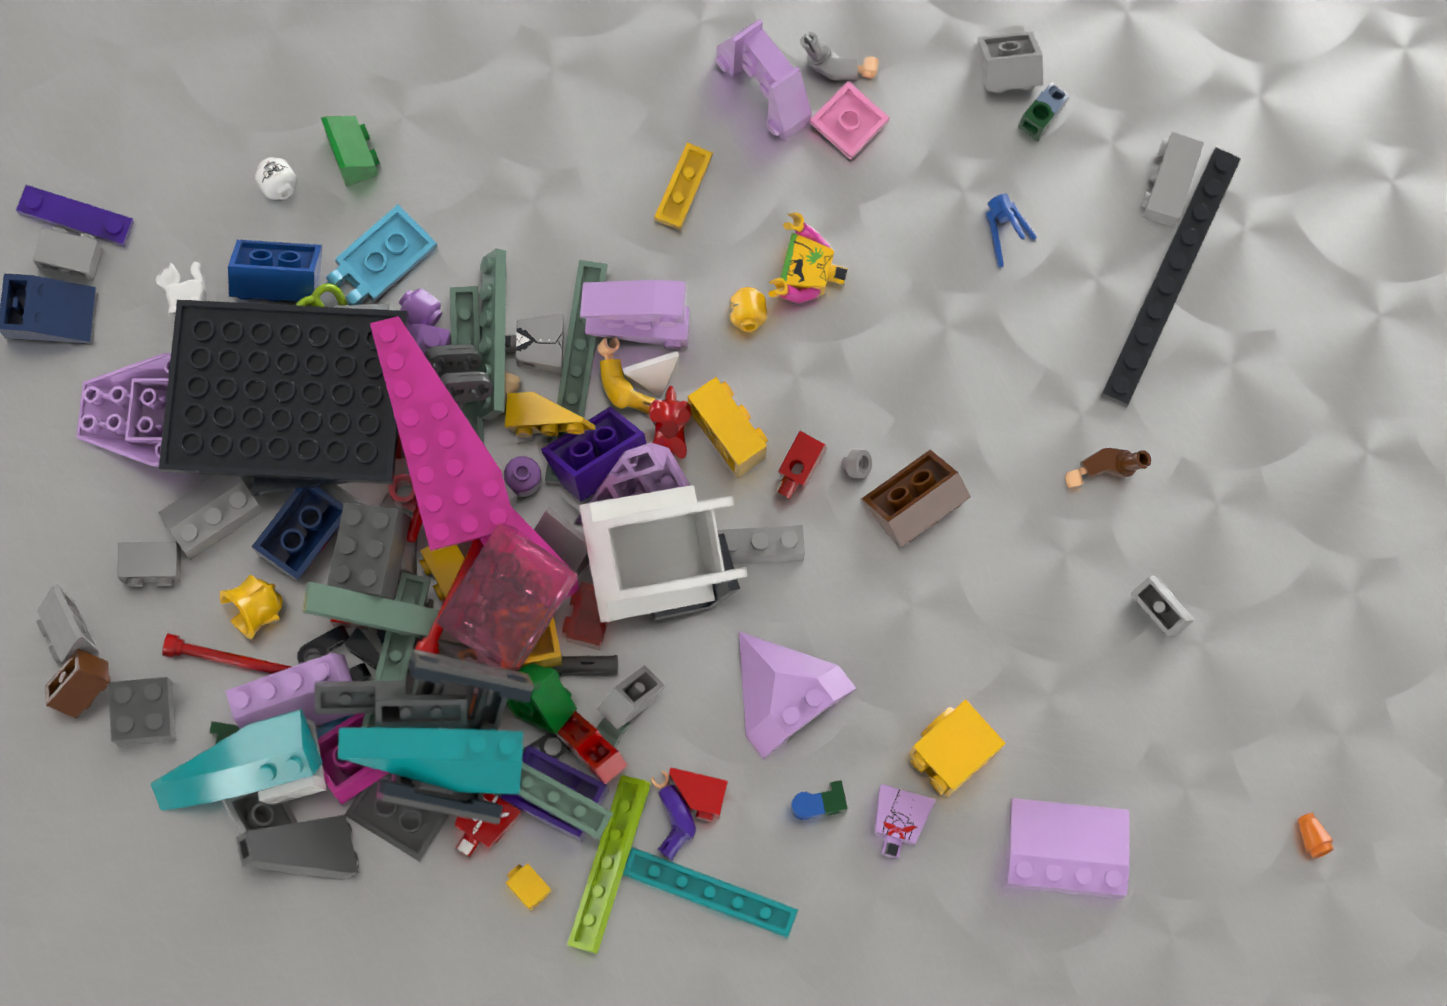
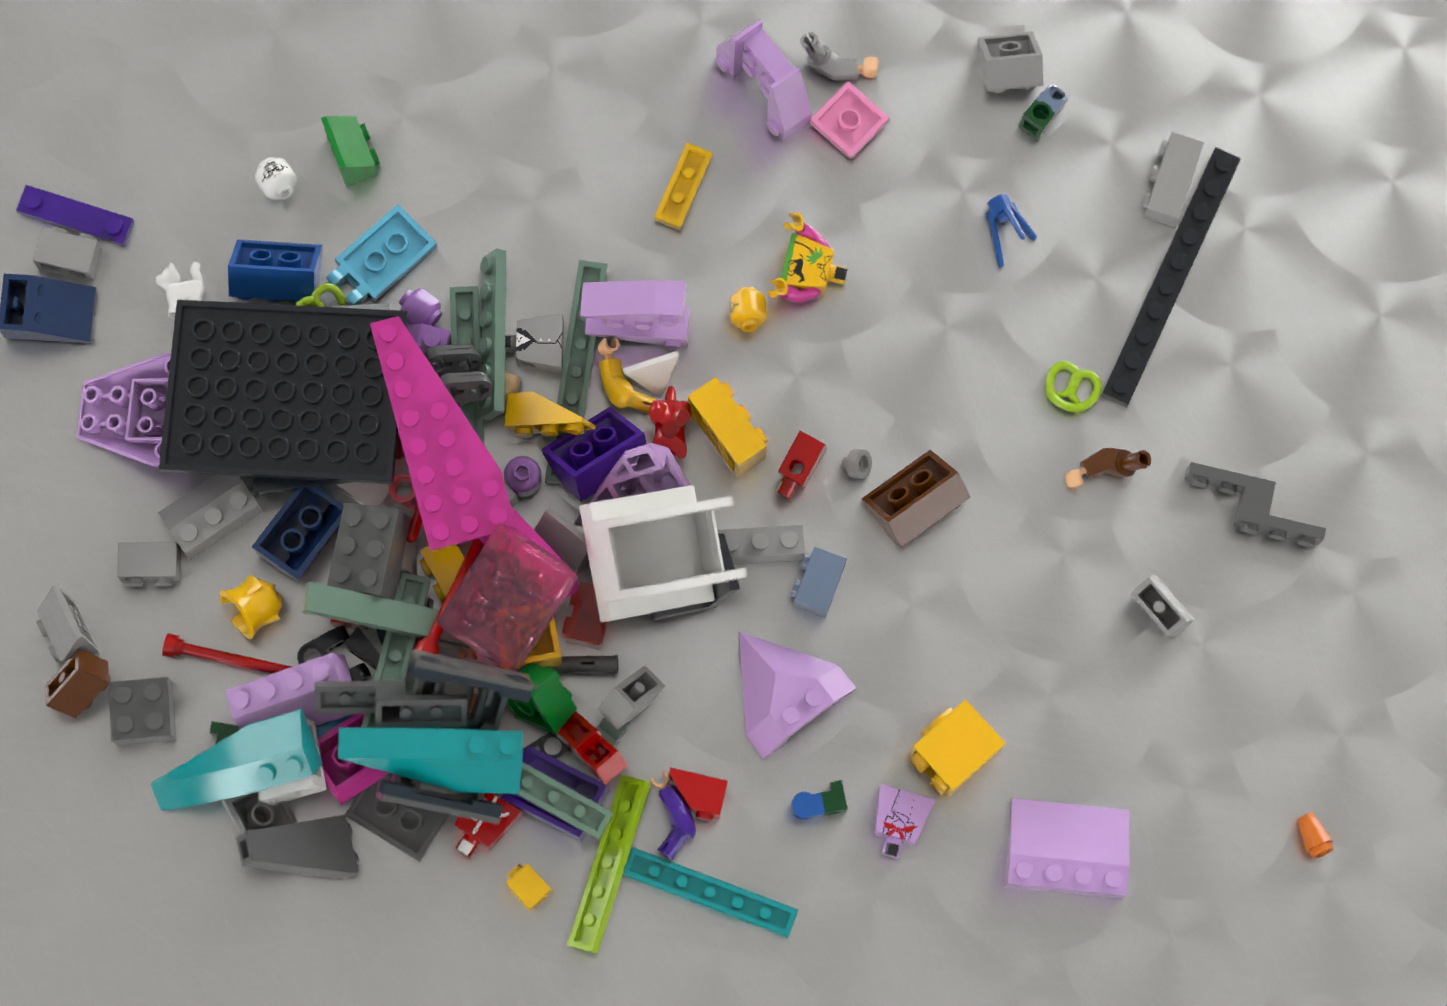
none -> sand blue brick [790,547,847,618]
none -> lime piece [1045,361,1102,413]
none -> dark grey bracket [1184,462,1326,547]

